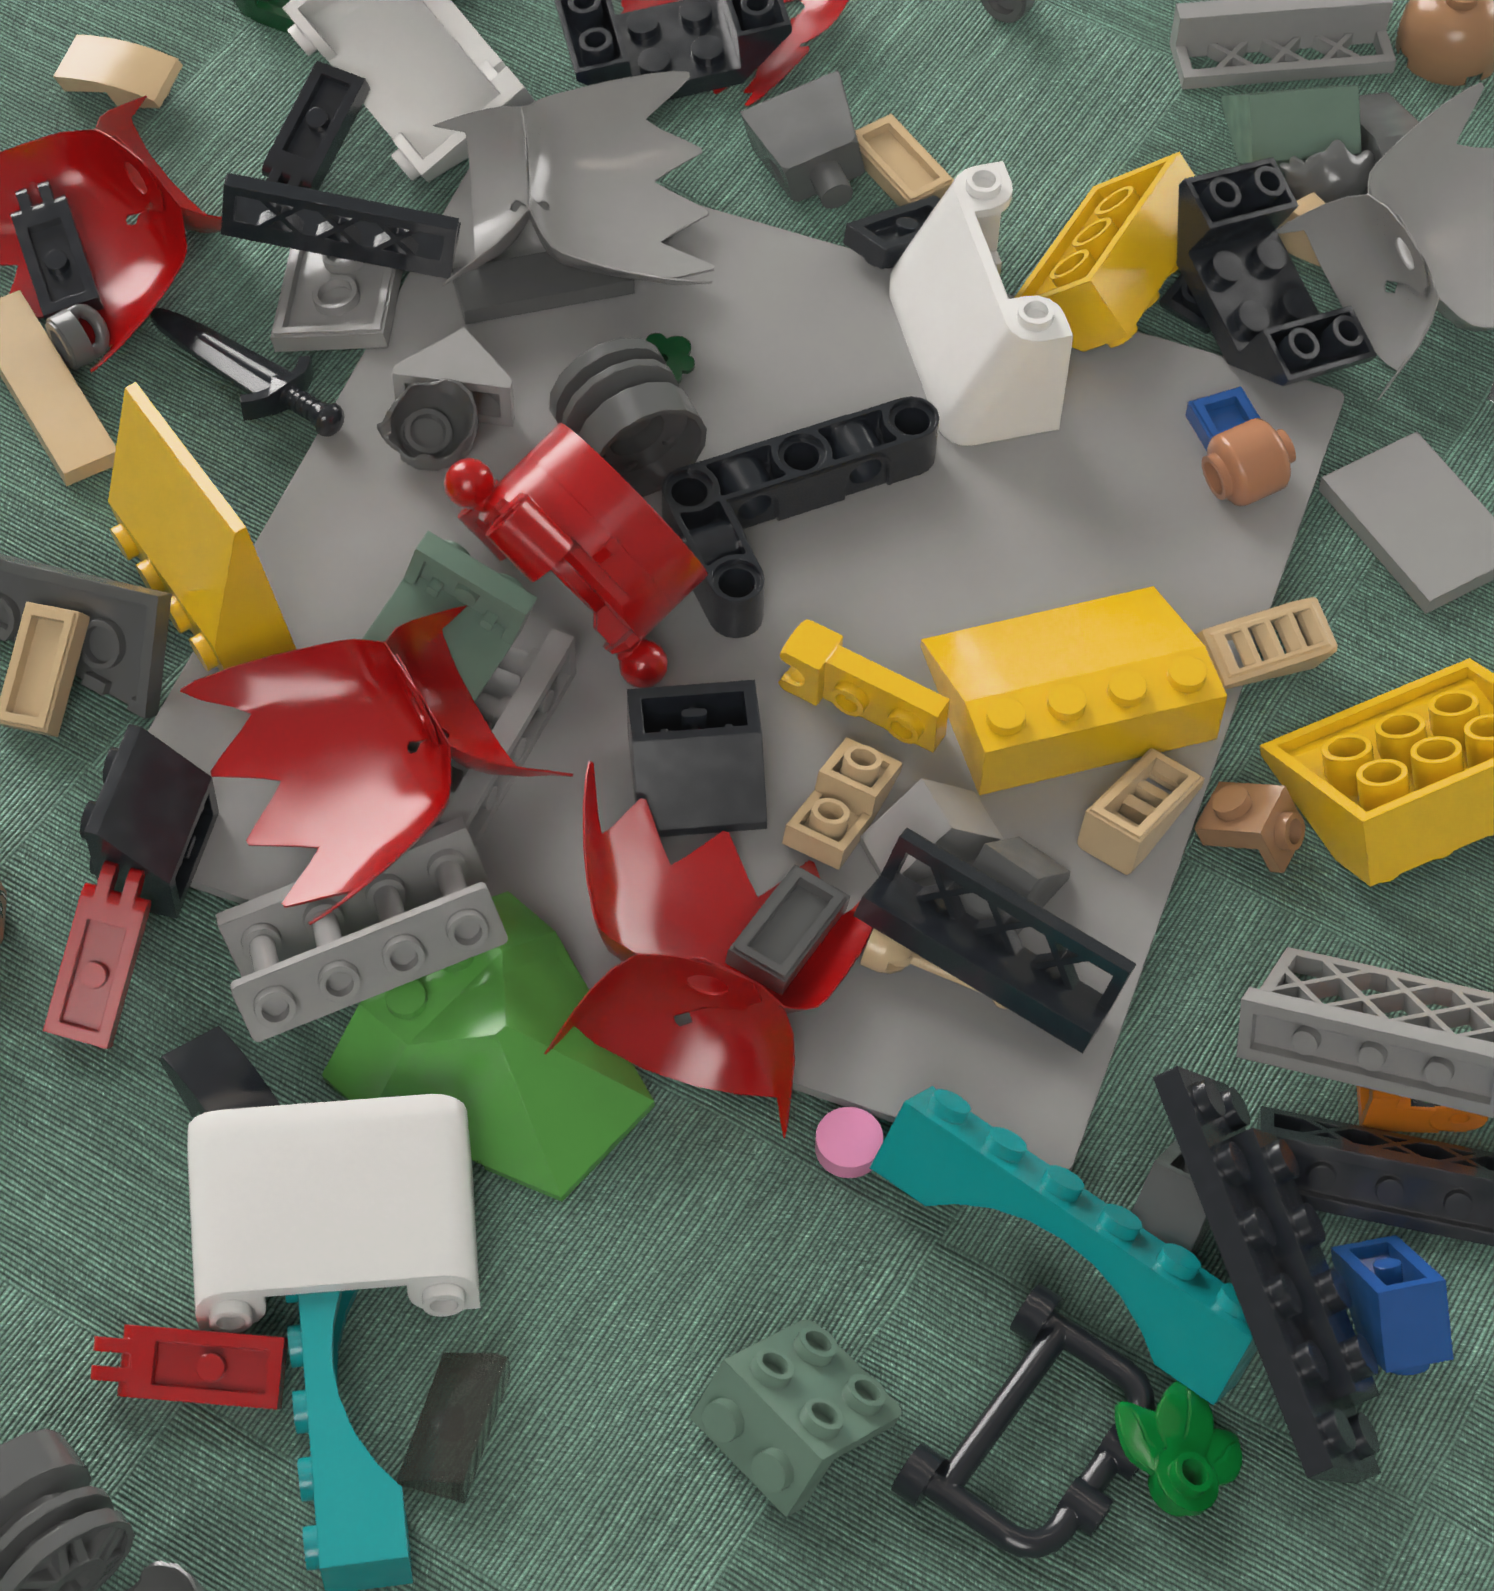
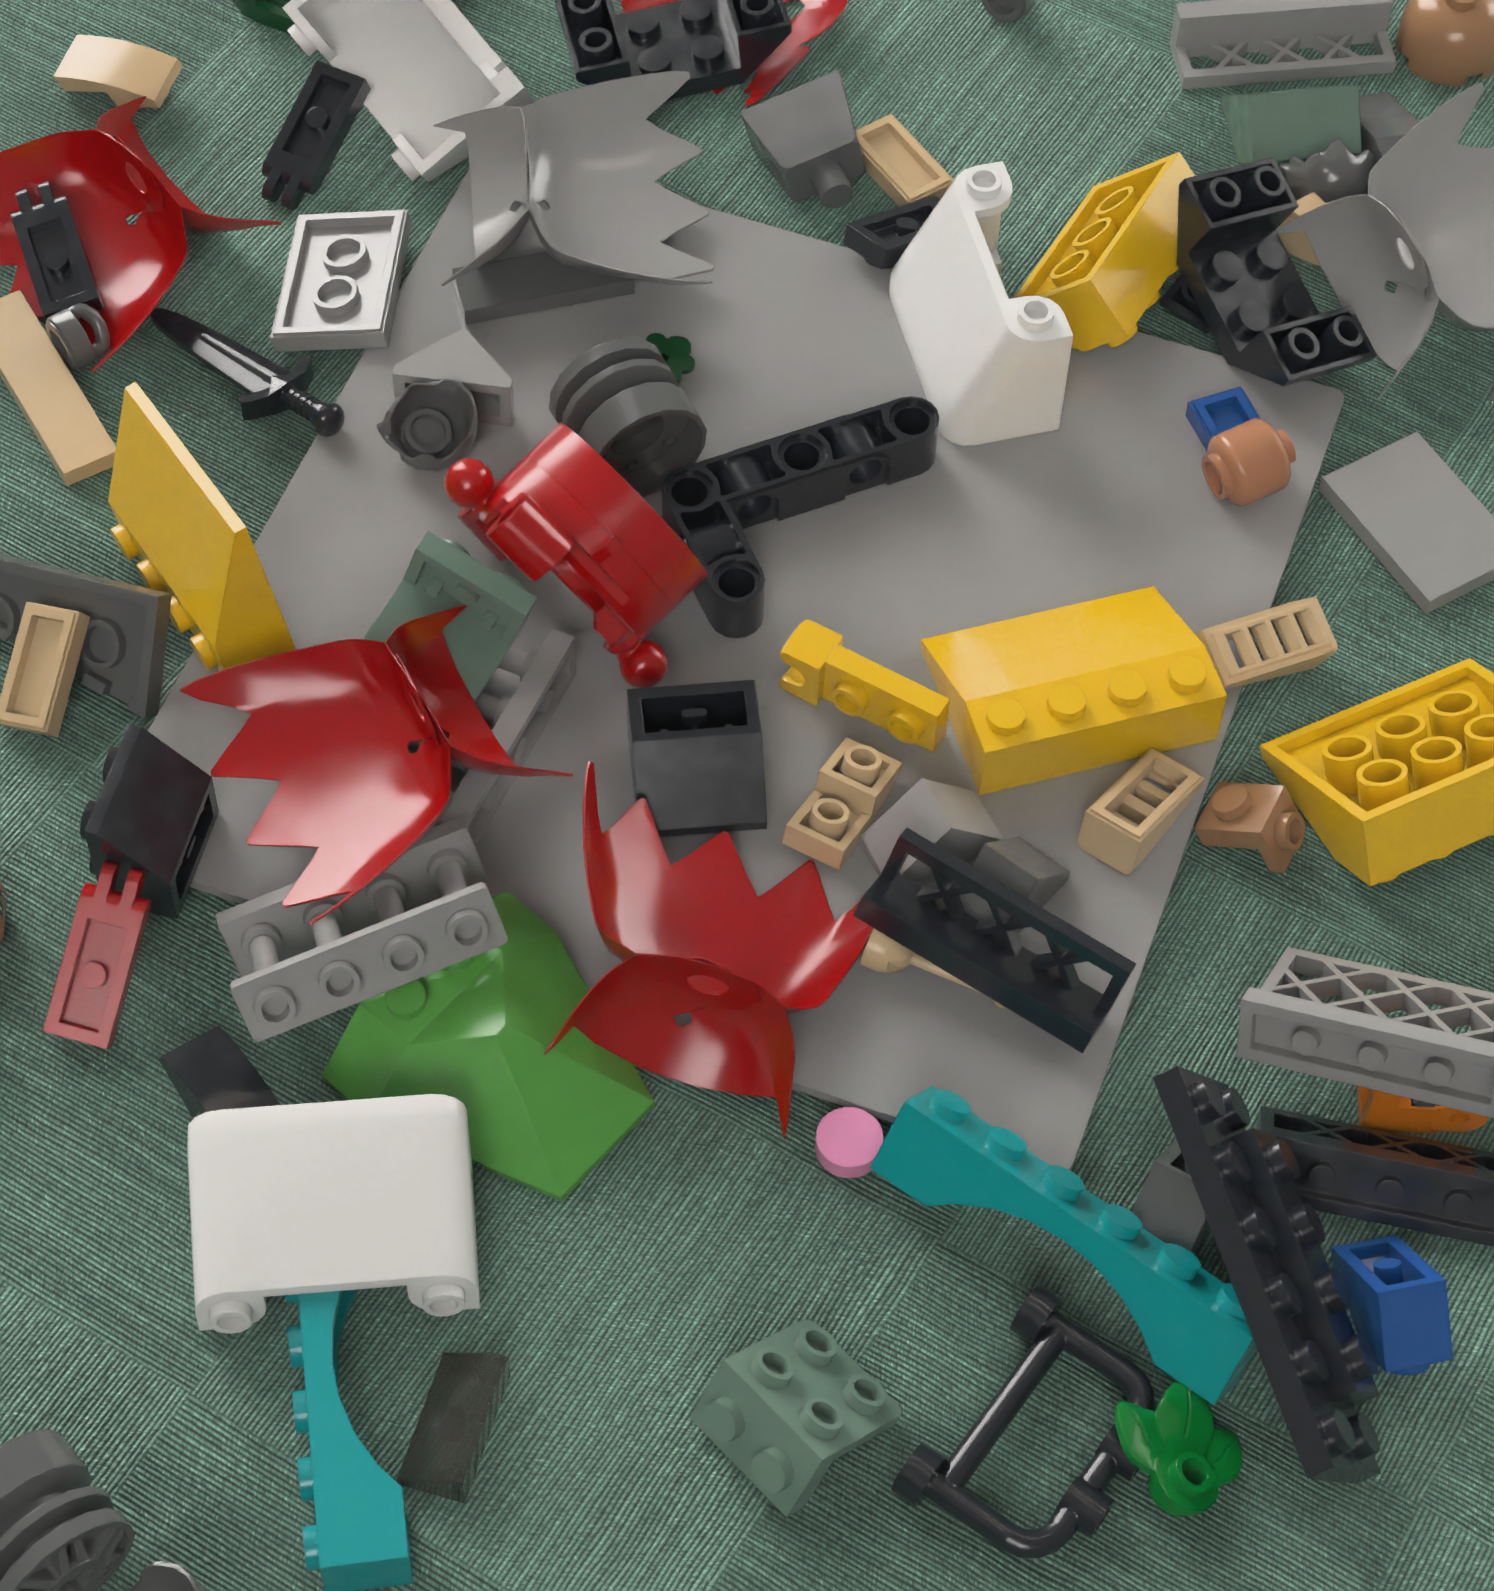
red hinge [90,1324,288,1410] -> none
black fence [221,173,461,279] -> none
dark grey tile [725,864,850,996] -> none

